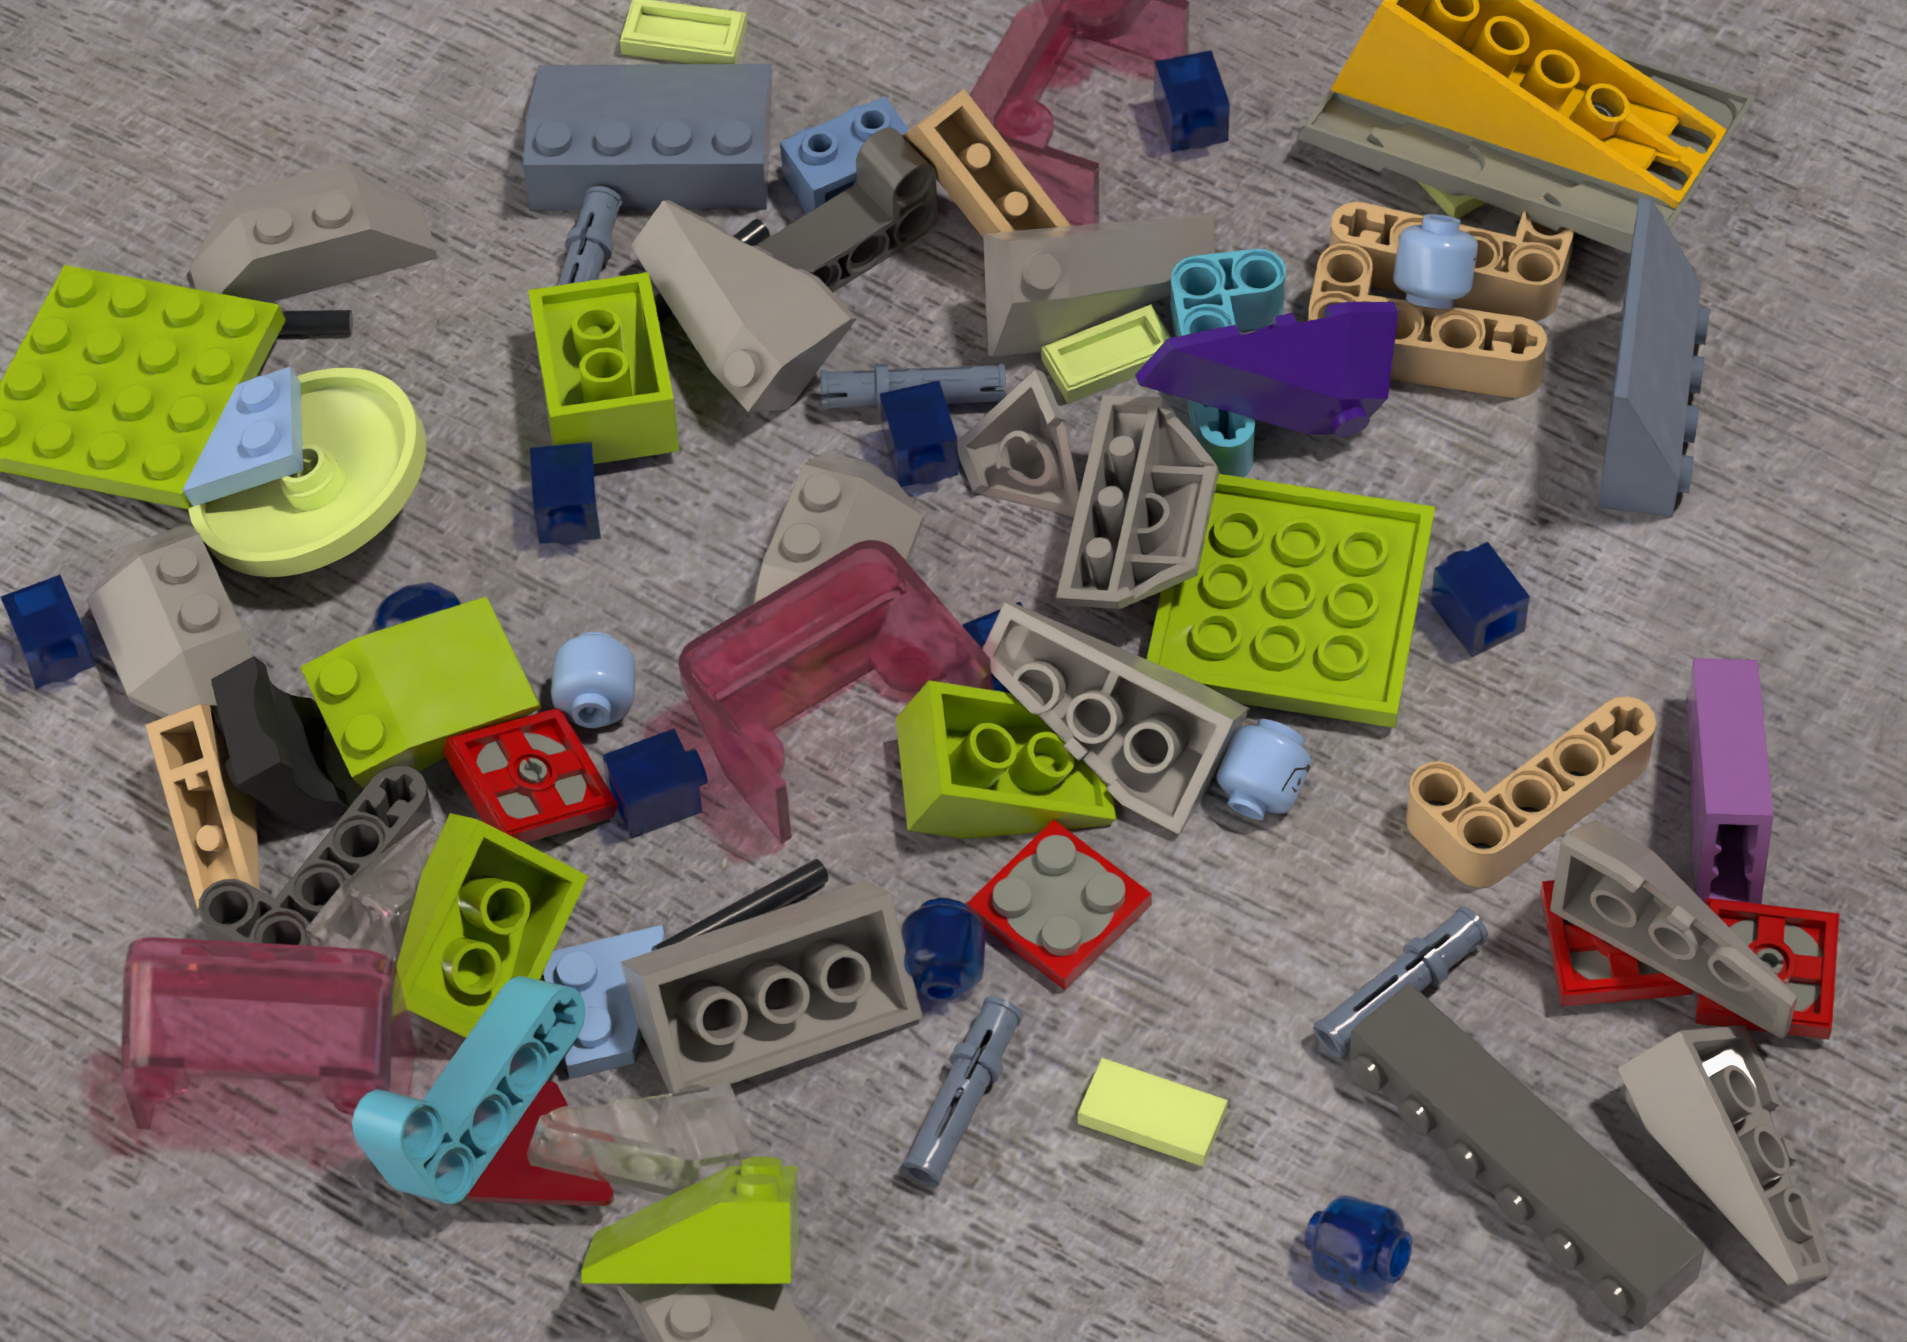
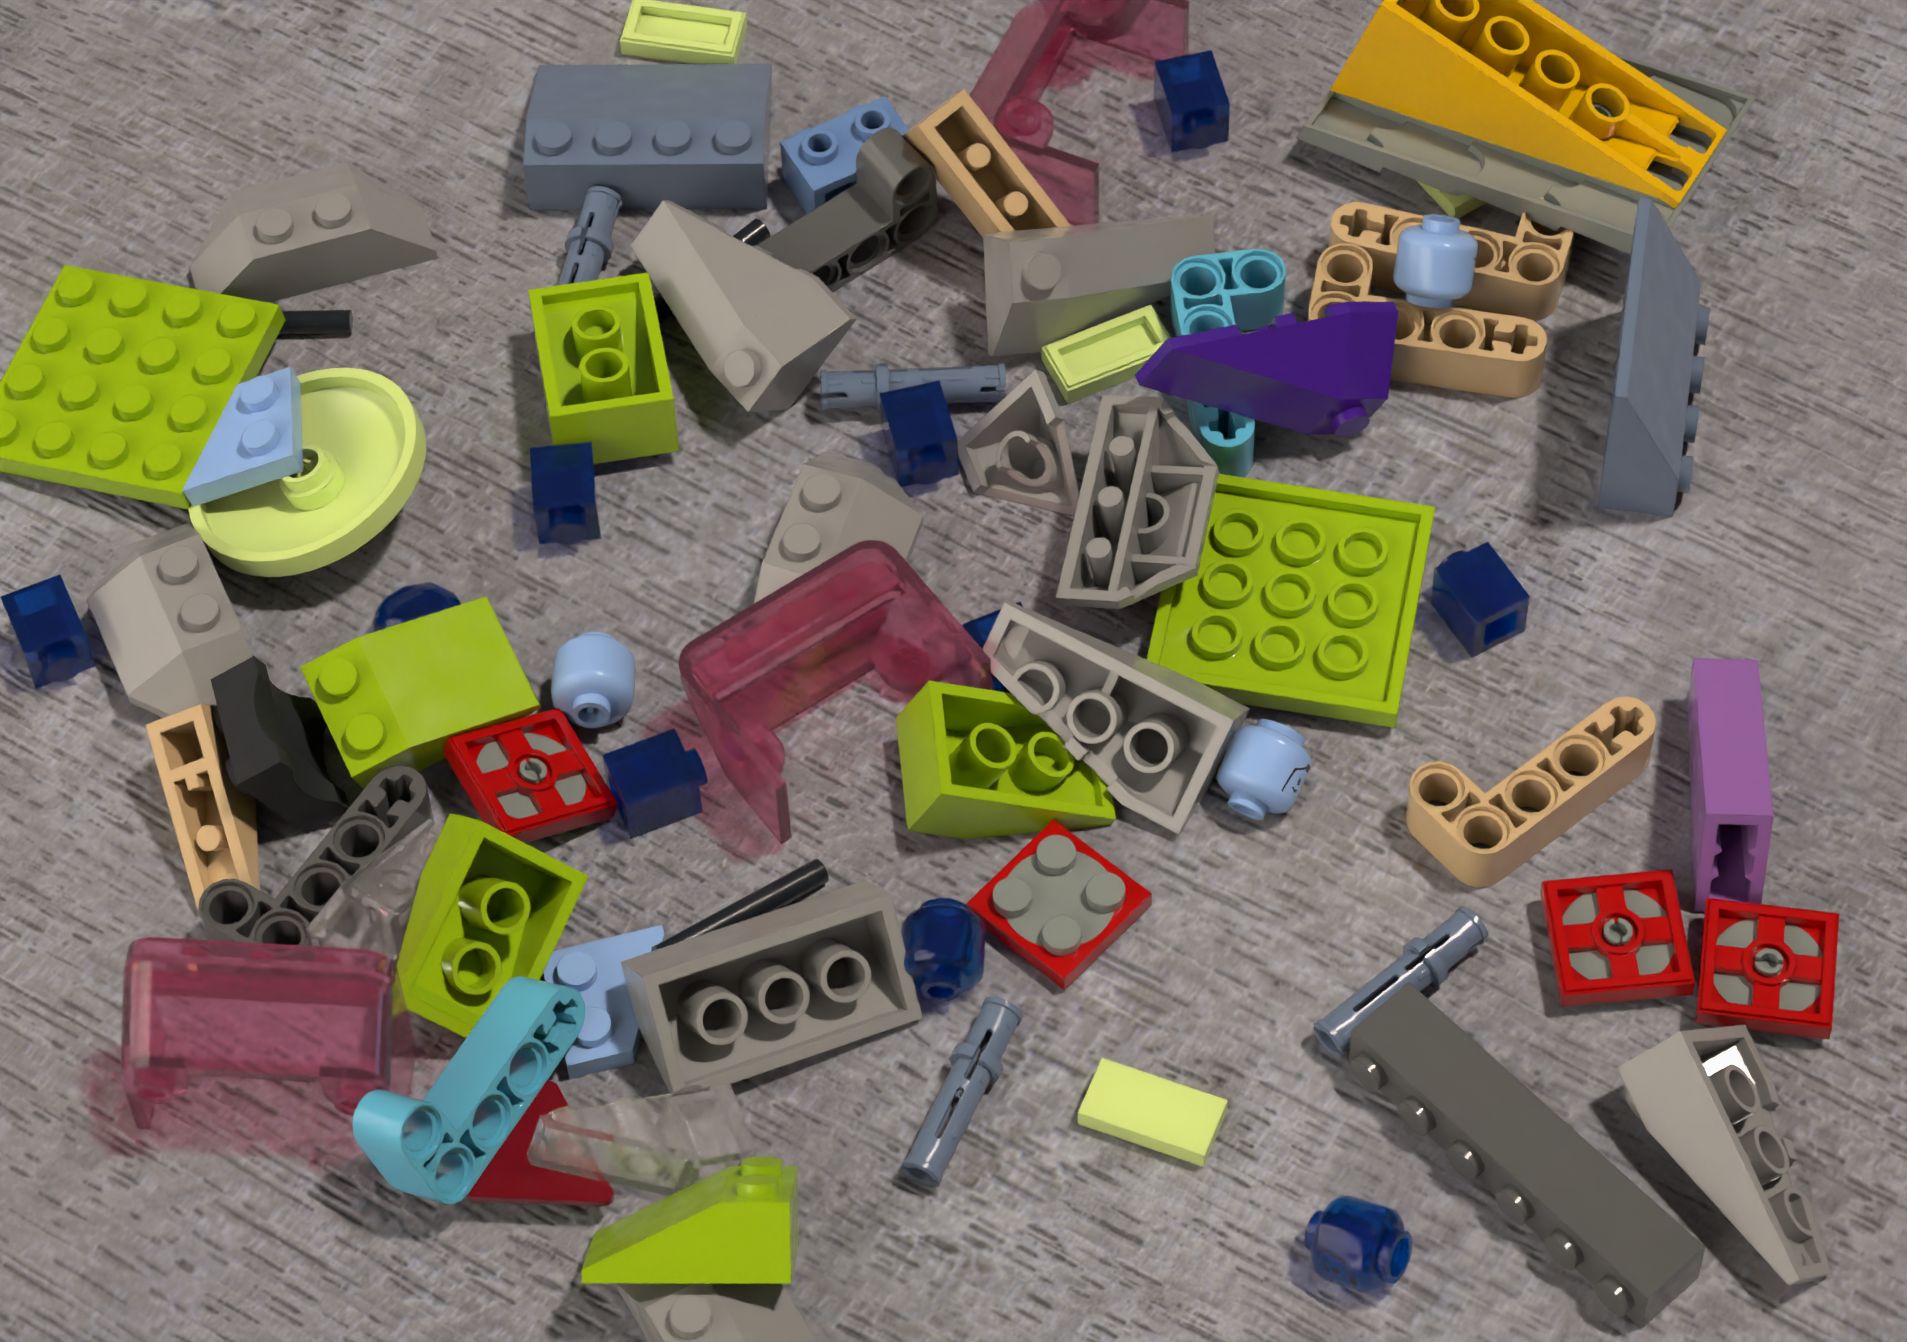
light grey wedge [1550,820,1797,1039] -> none

